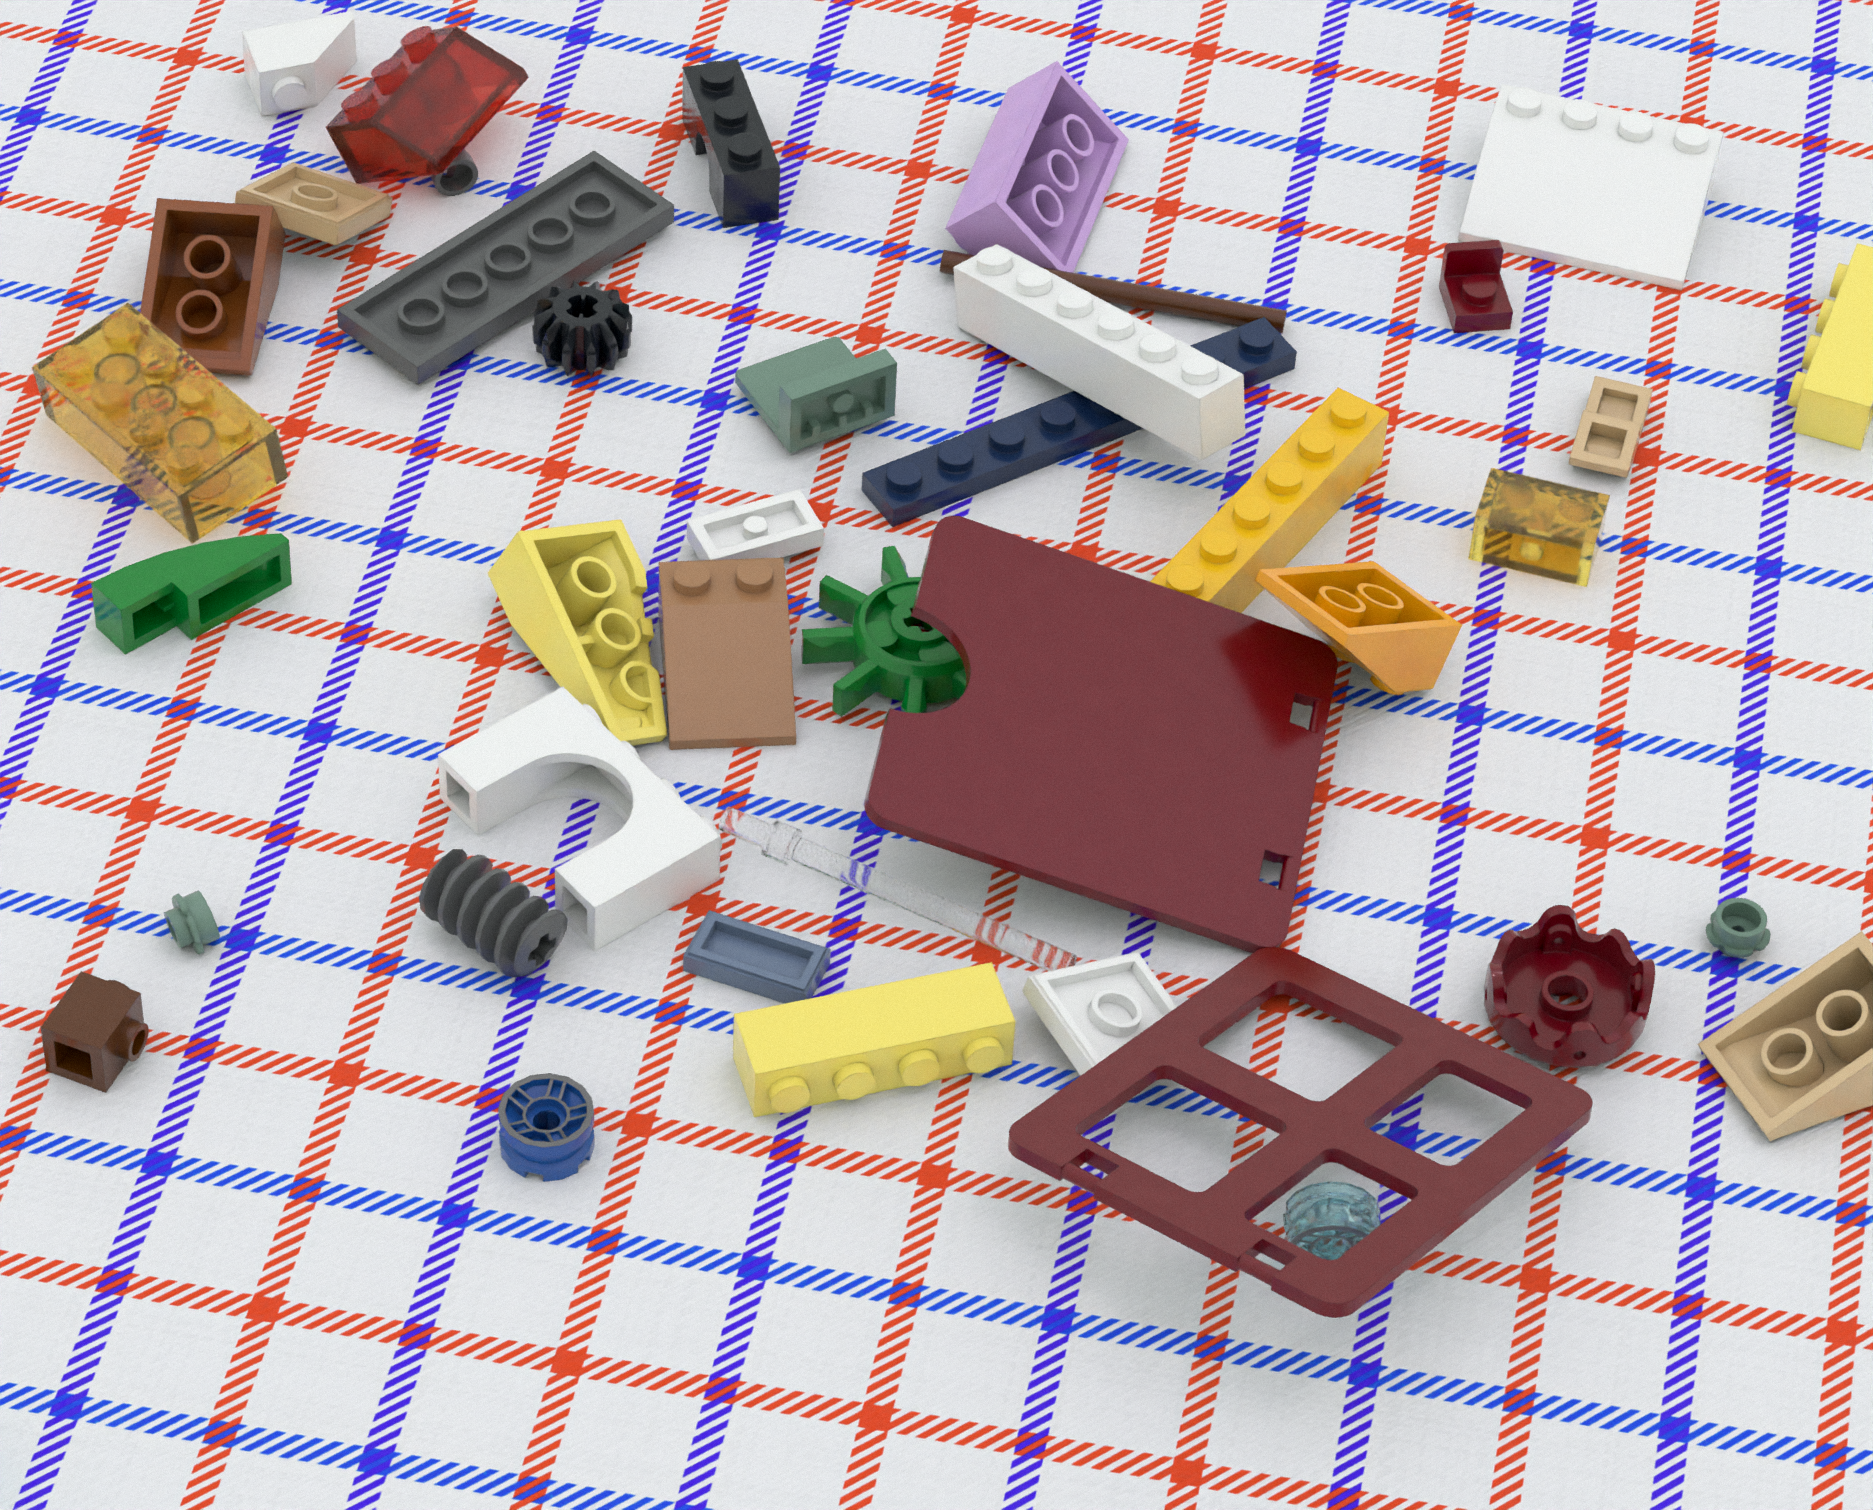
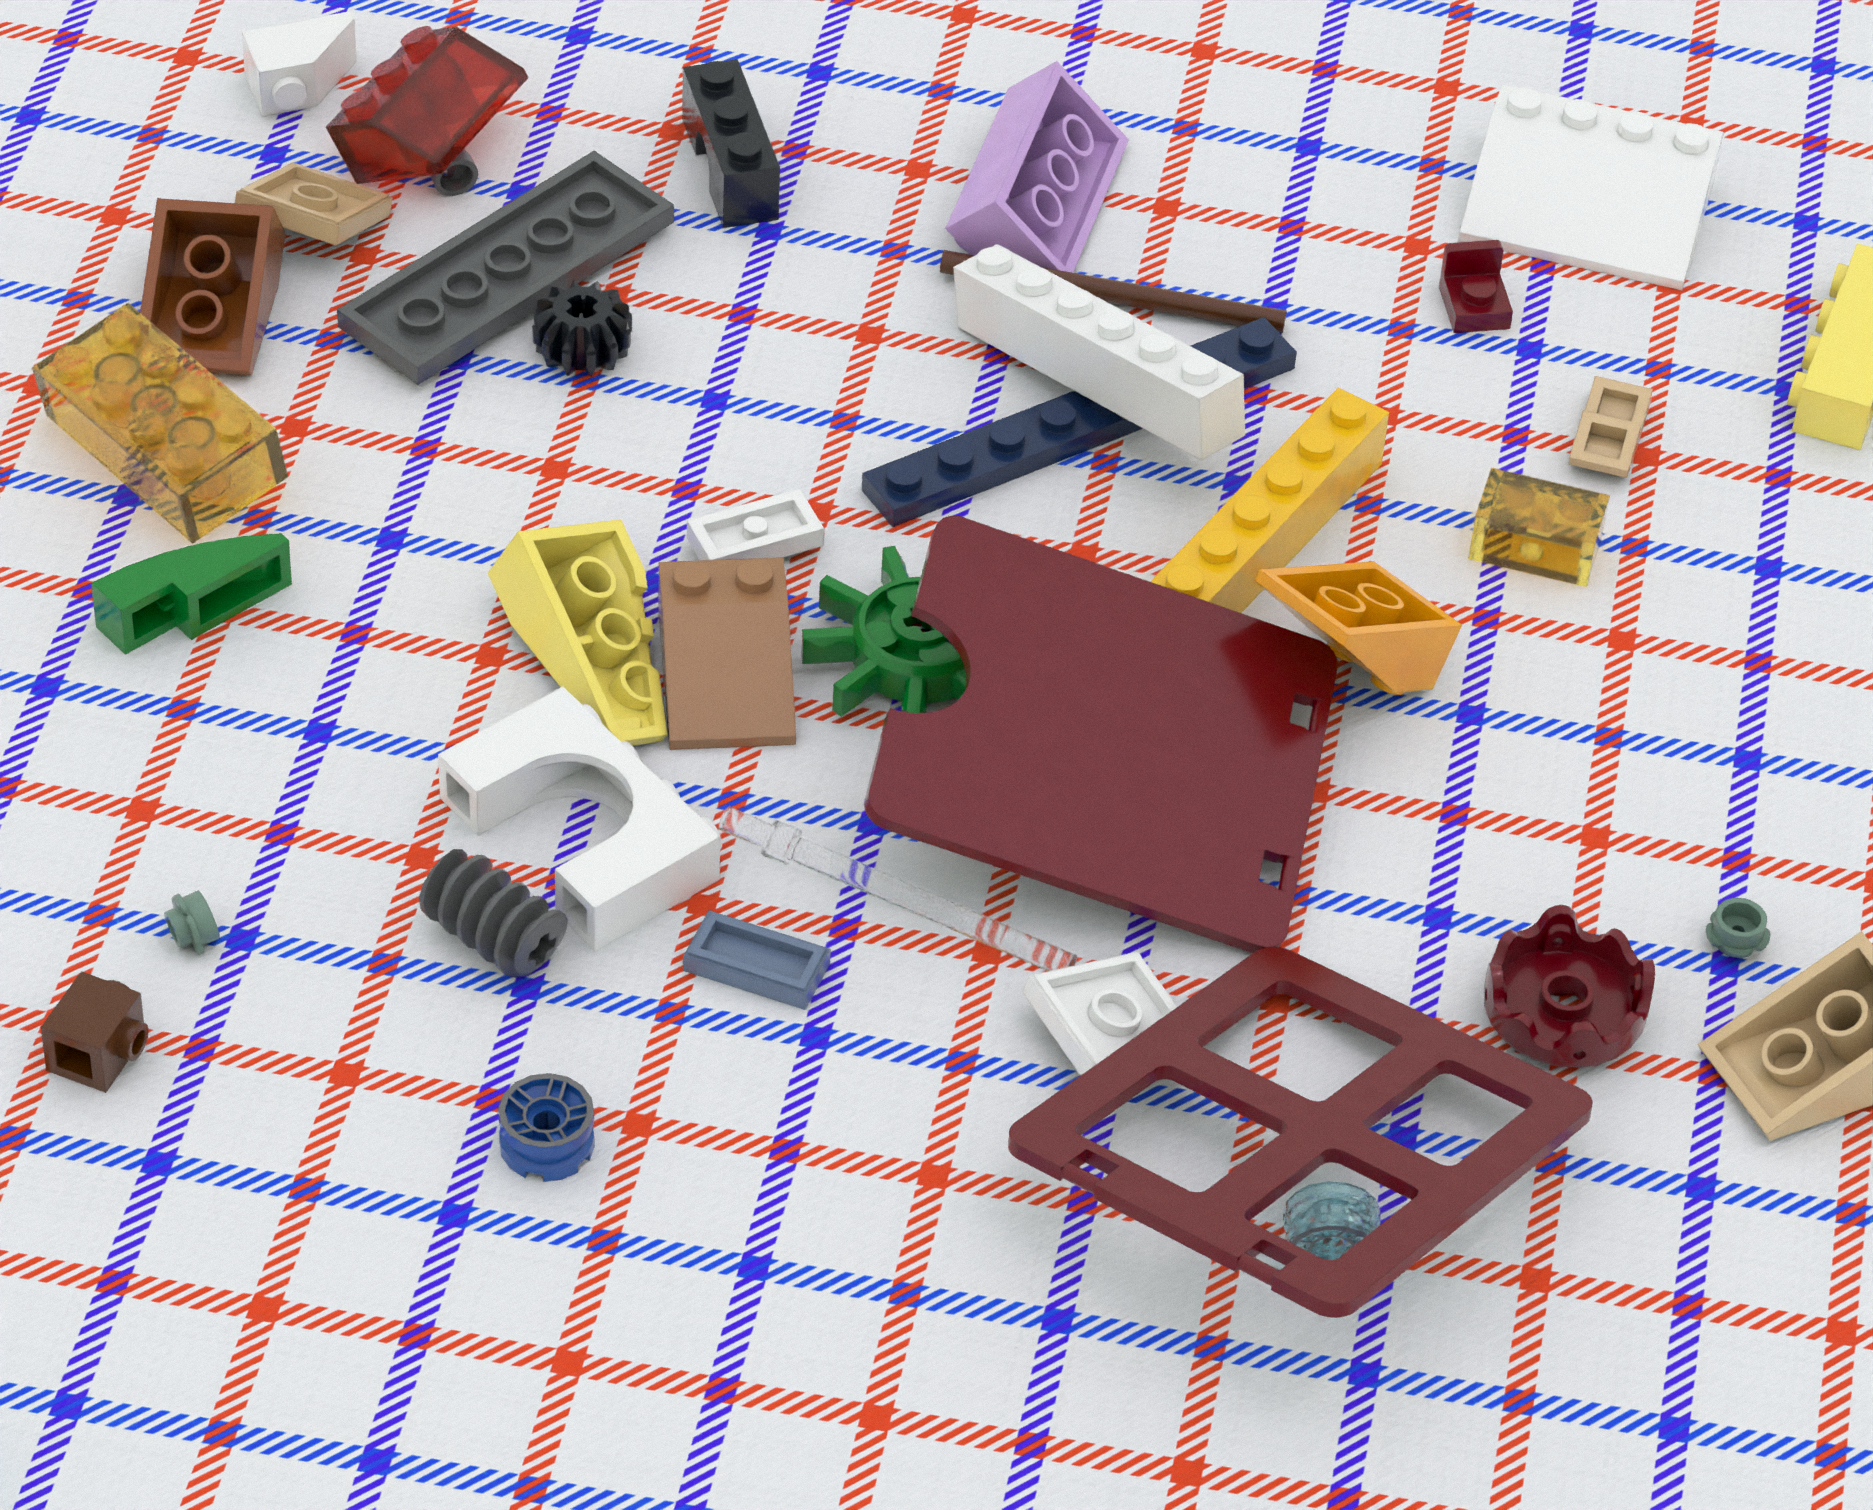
light yellow brick [733,962,1016,1117] -> none
sand green bracket [735,337,897,453] -> none

